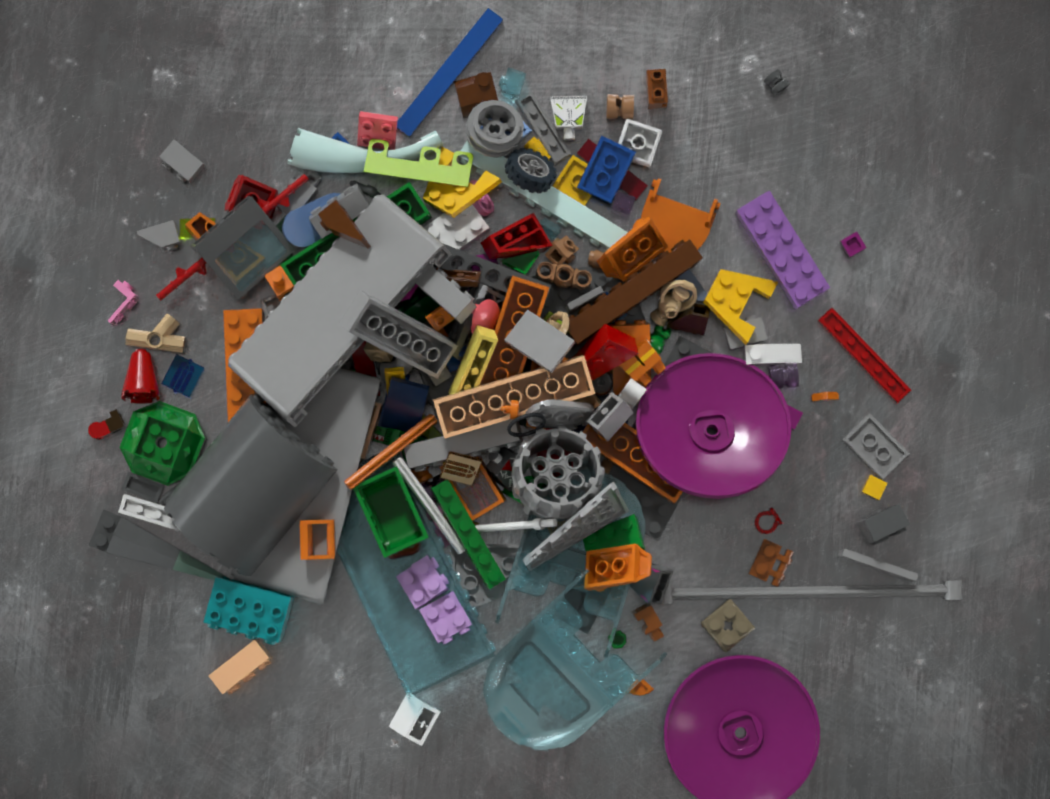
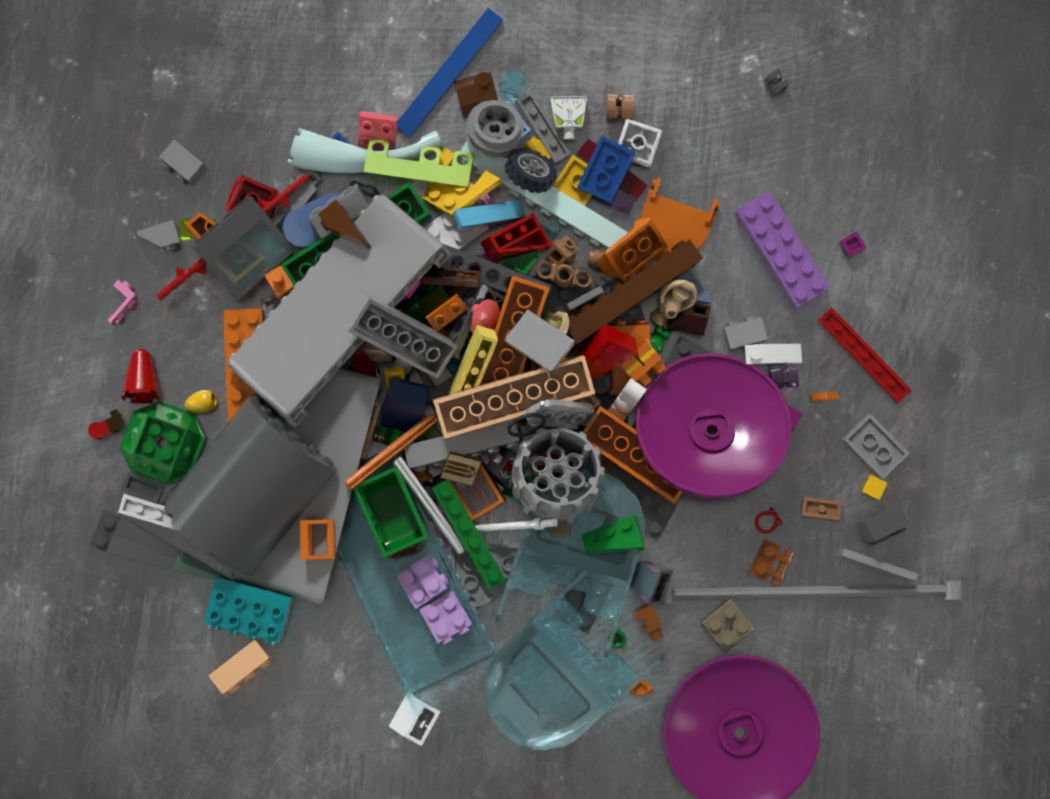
tan piece [125,314,185,354] -> none
clear blue piece [161,354,205,398] -> none
light grey brick [416,266,477,324] -> none
orange tile [501,400,519,419] -> none
light grey wing [523,481,629,571] -> none
orange slope [584,544,652,592] -> none
light grey brick [586,392,634,441] -> none
dark orange hips [646,69,668,109] -> none
yellow wing [703,269,778,345] -> none
none -> yellow animal [185,390,217,414]
none -> medium azure tile [453,200,526,230]
none -> medium nougat plate [801,497,842,521]

